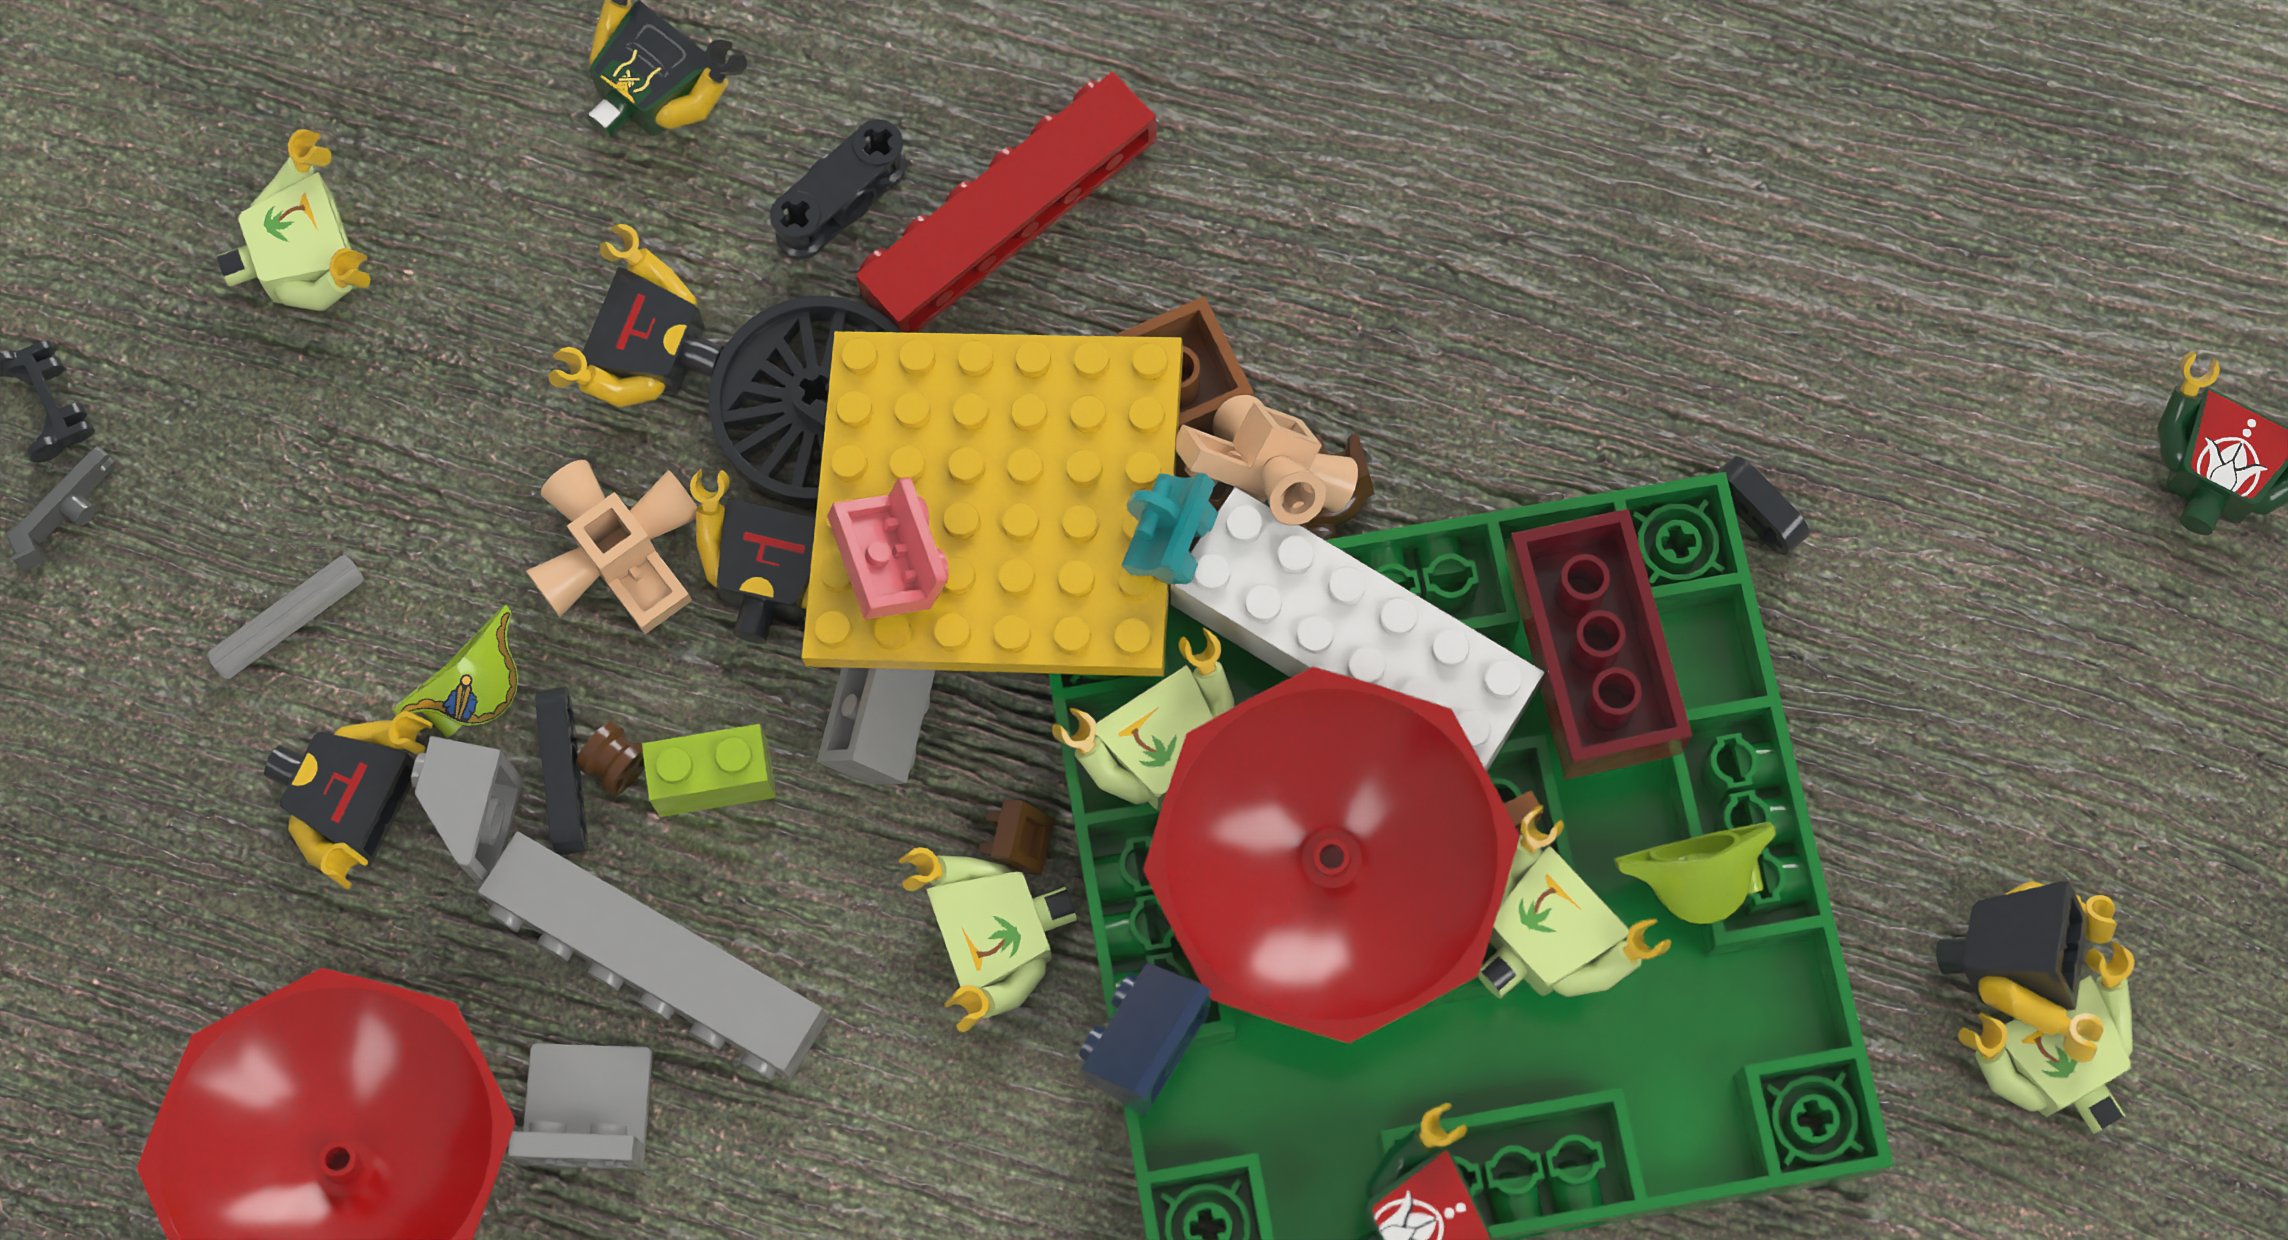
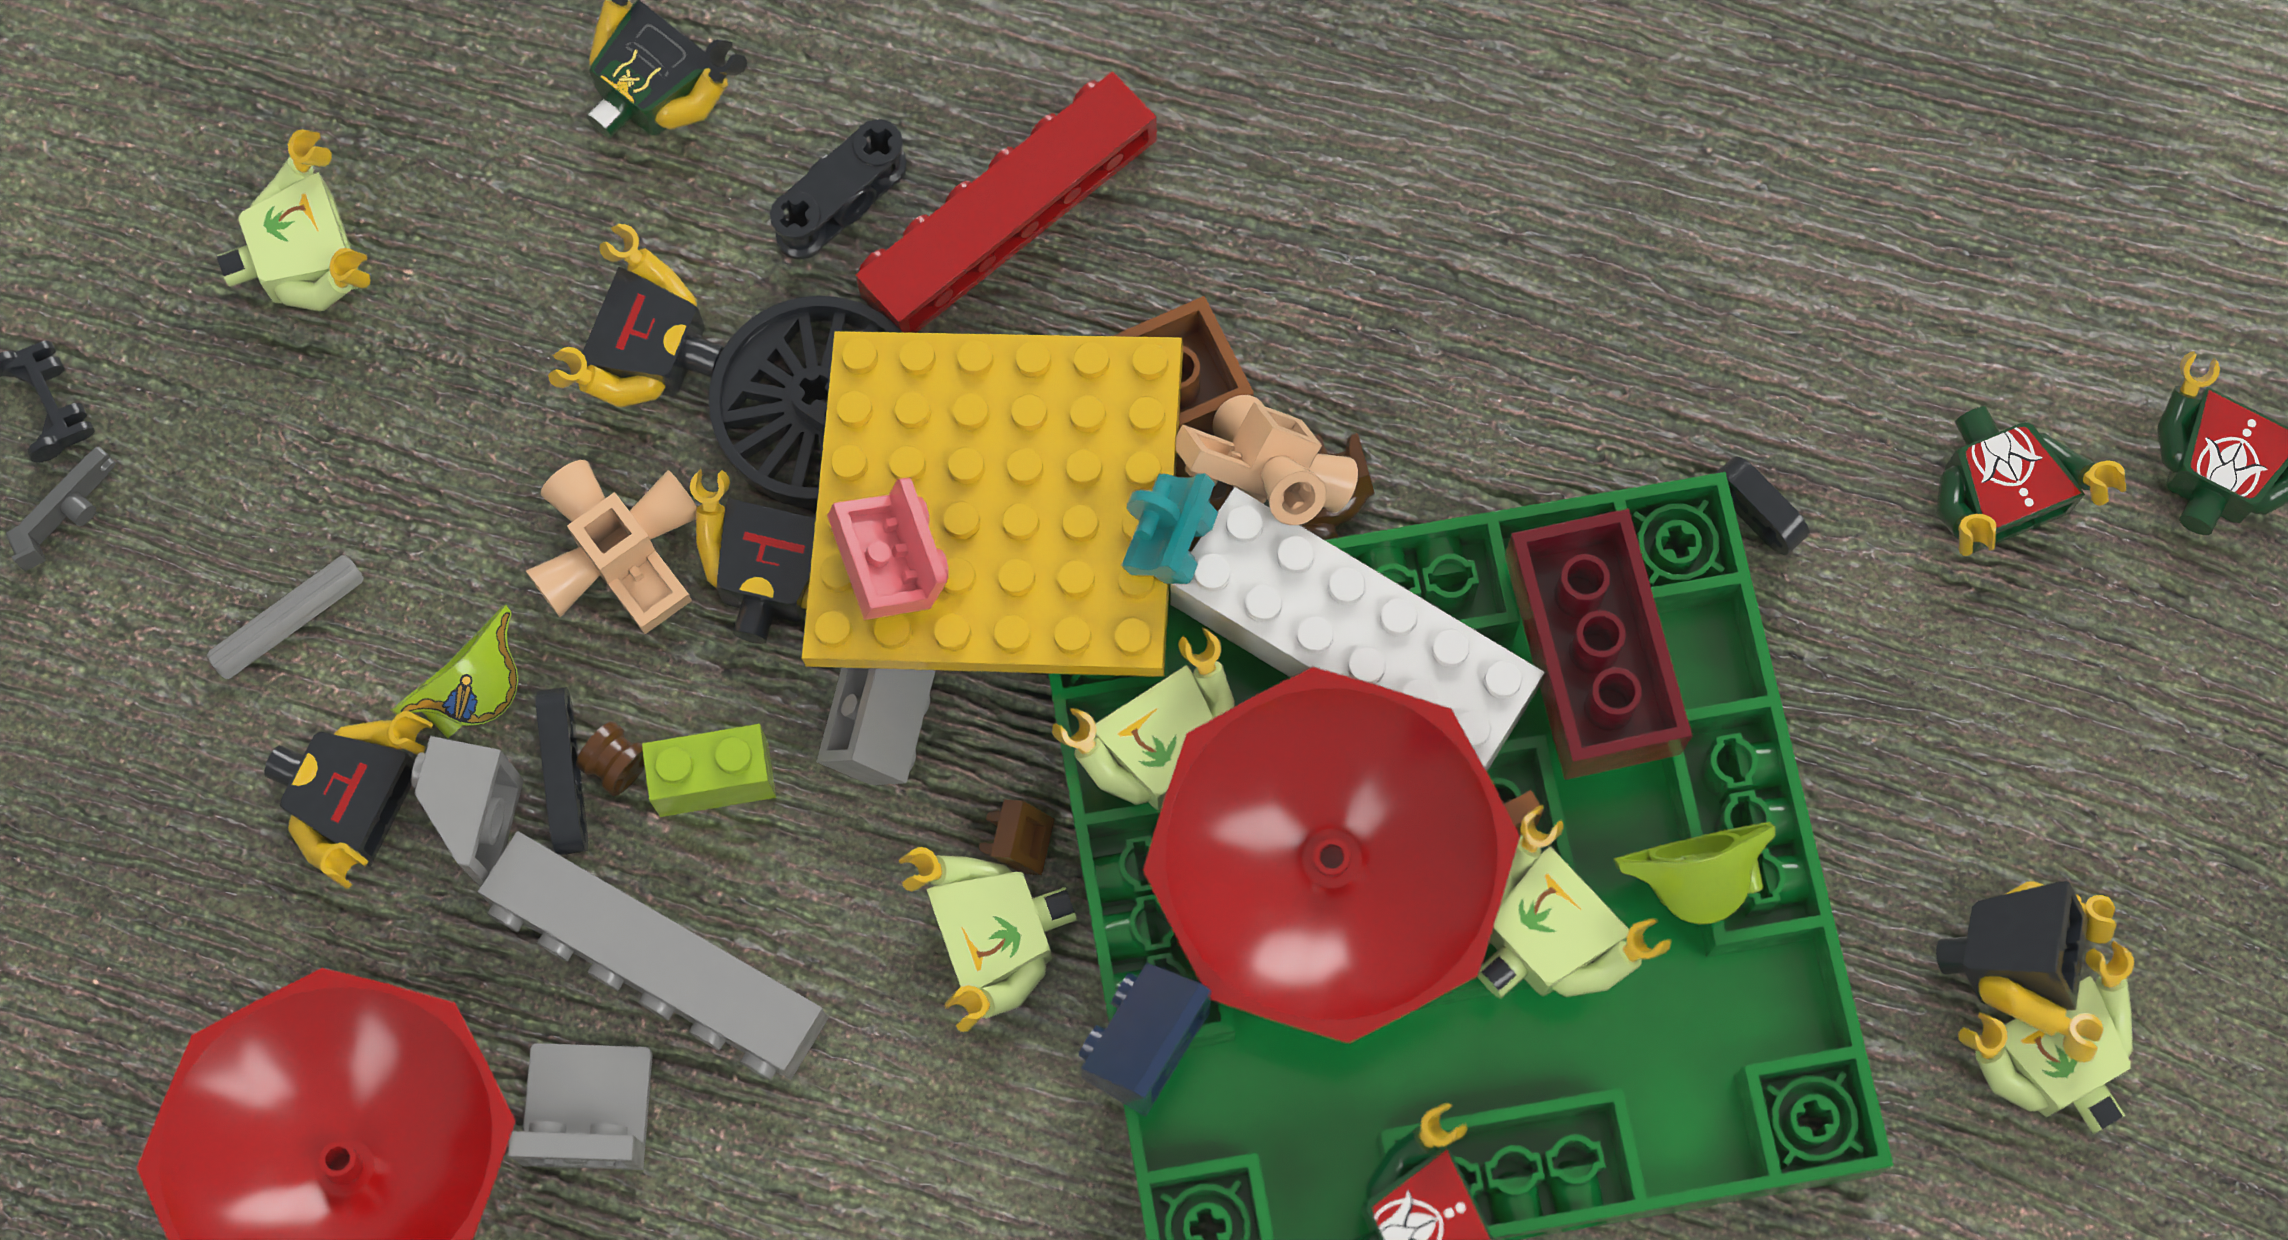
none -> torso [1936,406,2126,556]

